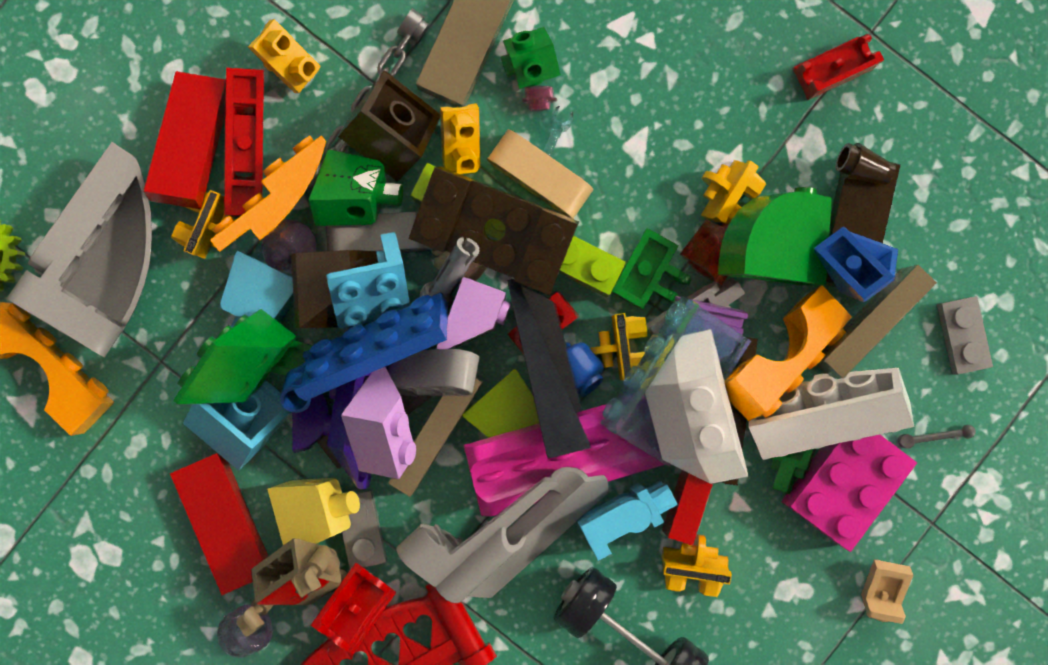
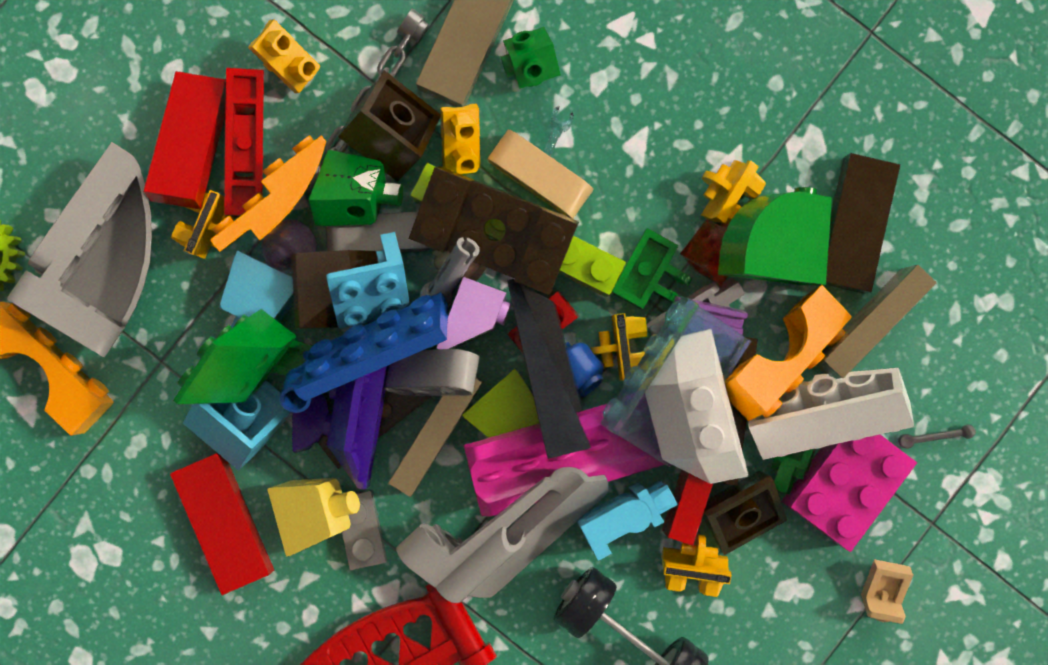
head [217,604,273,658] -> none
dark tan torso [236,538,347,637] -> none
red hinge [310,563,396,655] -> none
lavender slope [341,367,416,479] -> none
clear pink plate [522,86,557,111] -> none
red hinge [792,34,884,100] -> none
blue slope [814,226,898,303] -> none
dark brown cone [836,143,896,185] -> none
light grey plate [937,296,993,375] -> none
none -> dark brown slope [703,471,787,555]

